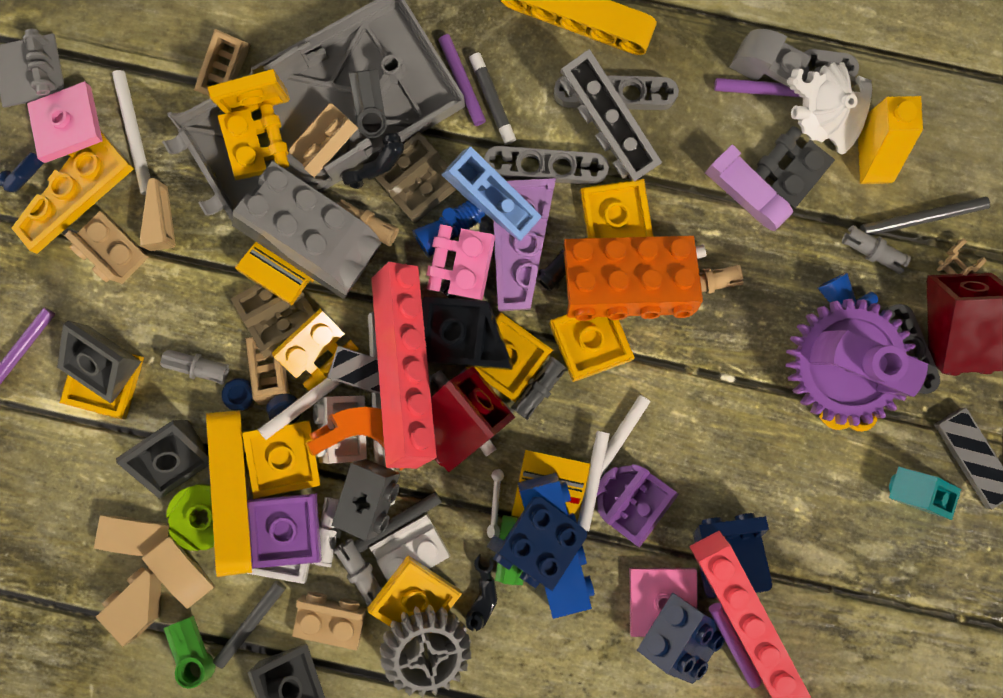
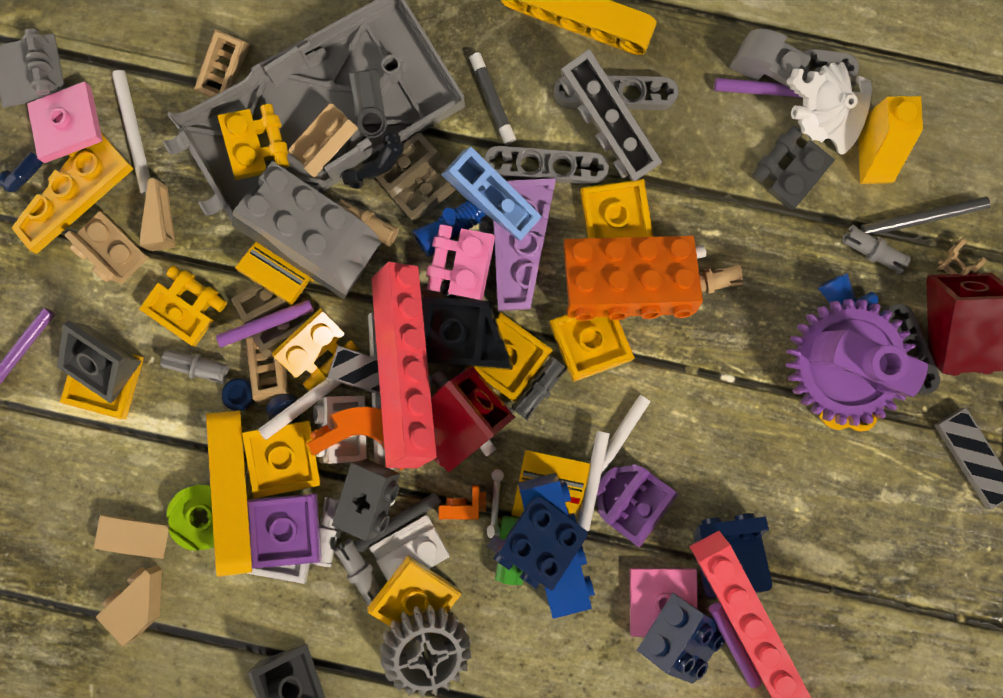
dark grey slope [116,420,209,499] -> none
tan slope [141,536,215,609] -> none
bright green piece [163,616,216,689] -> none
yellow tile [207,69,290,114] -> none
dark grey bar [213,581,286,669] -> none
tan bracket [292,592,367,650] -> none
medium lavender piece [438,34,486,126] -> none
black arm [465,554,498,631] -> none
black pin [536,249,566,291] -> none
lavender leg [705,144,793,231] -> none
teal slope [889,466,961,520] -> none
none -> yellow plate [139,265,227,347]
none -> medium lavender bar [216,299,314,348]
none -> orange bracket [439,484,486,520]

